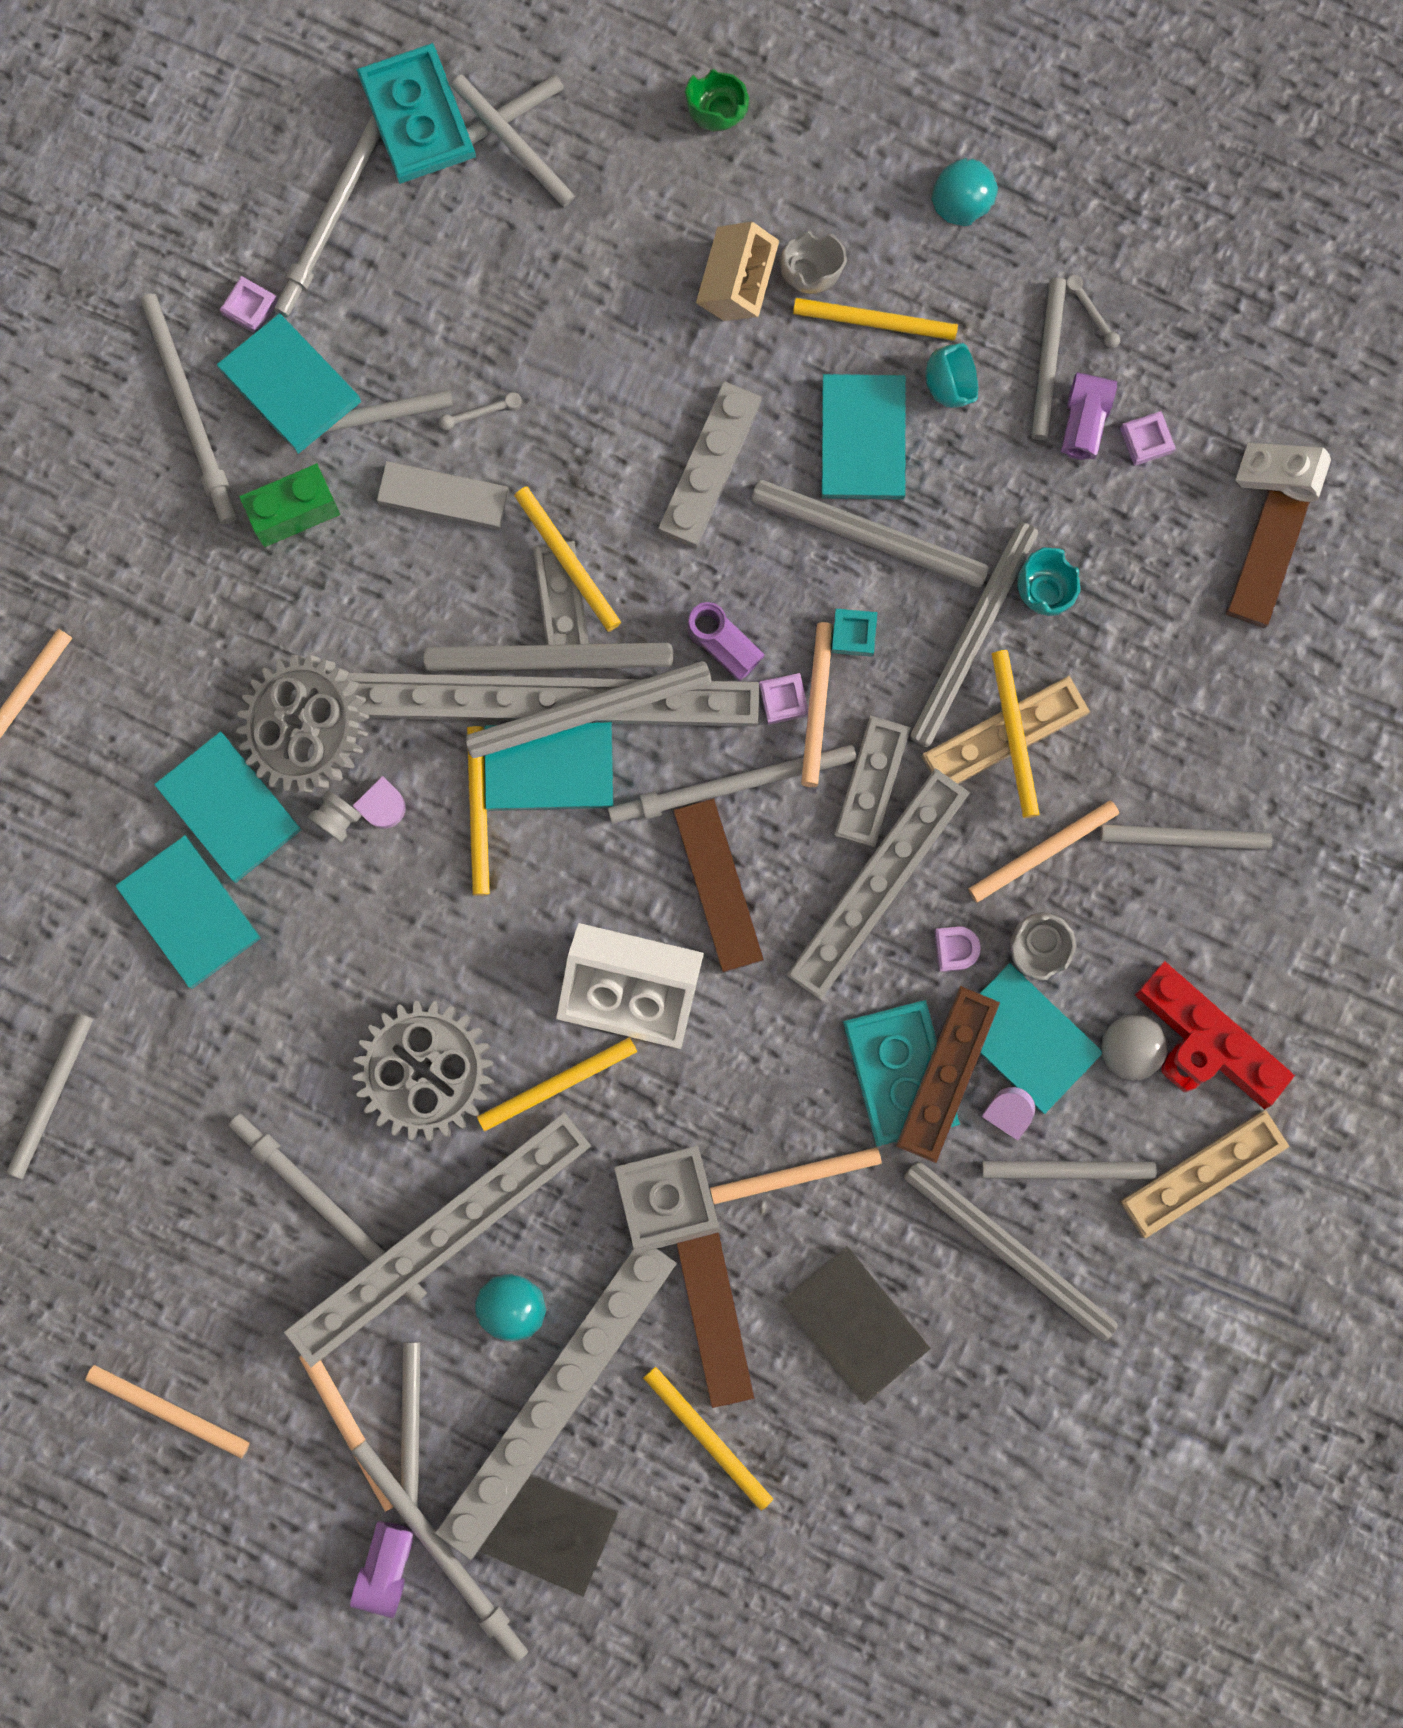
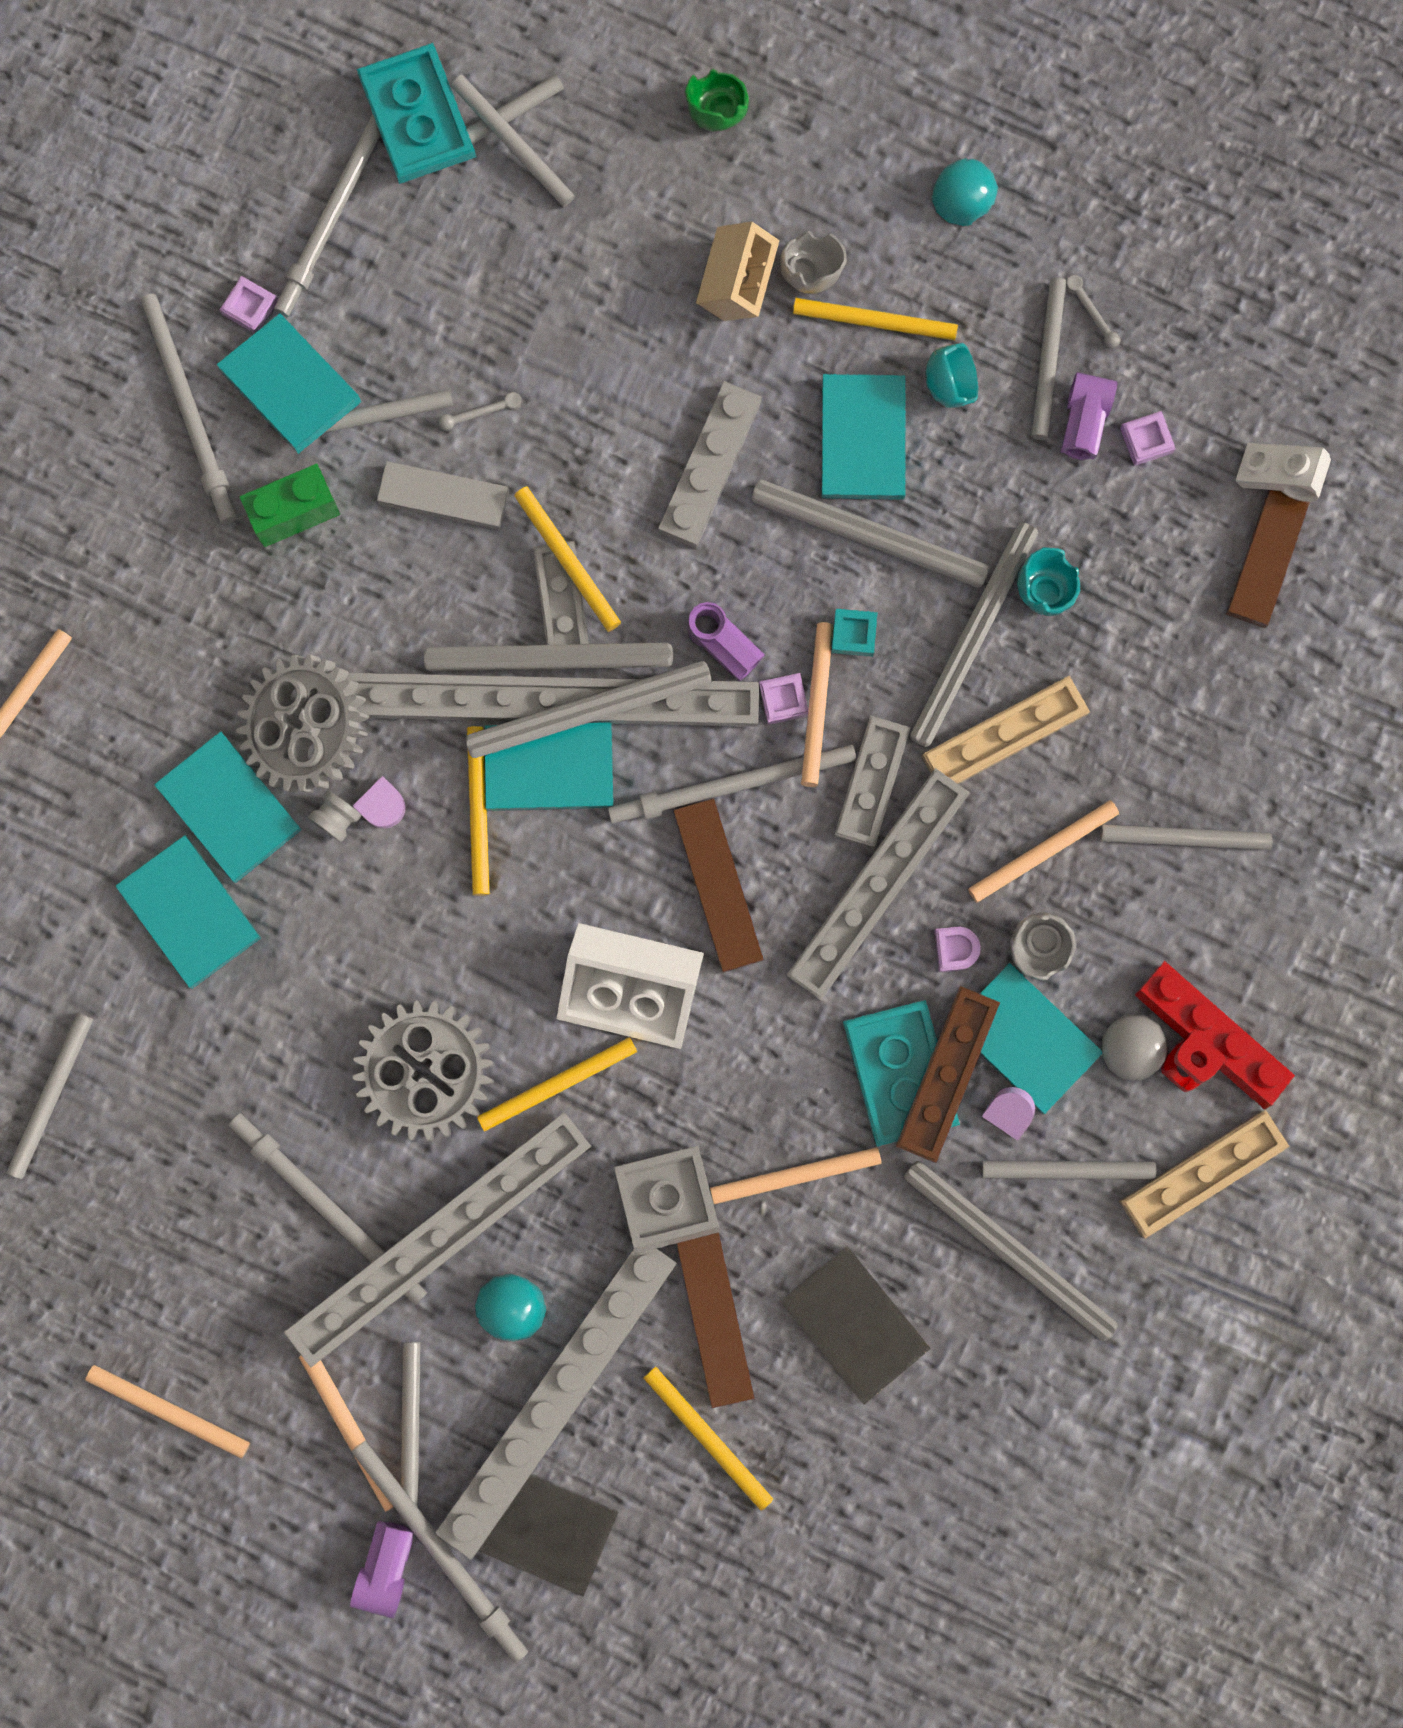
yellow bar [991,650,1040,818] -> none

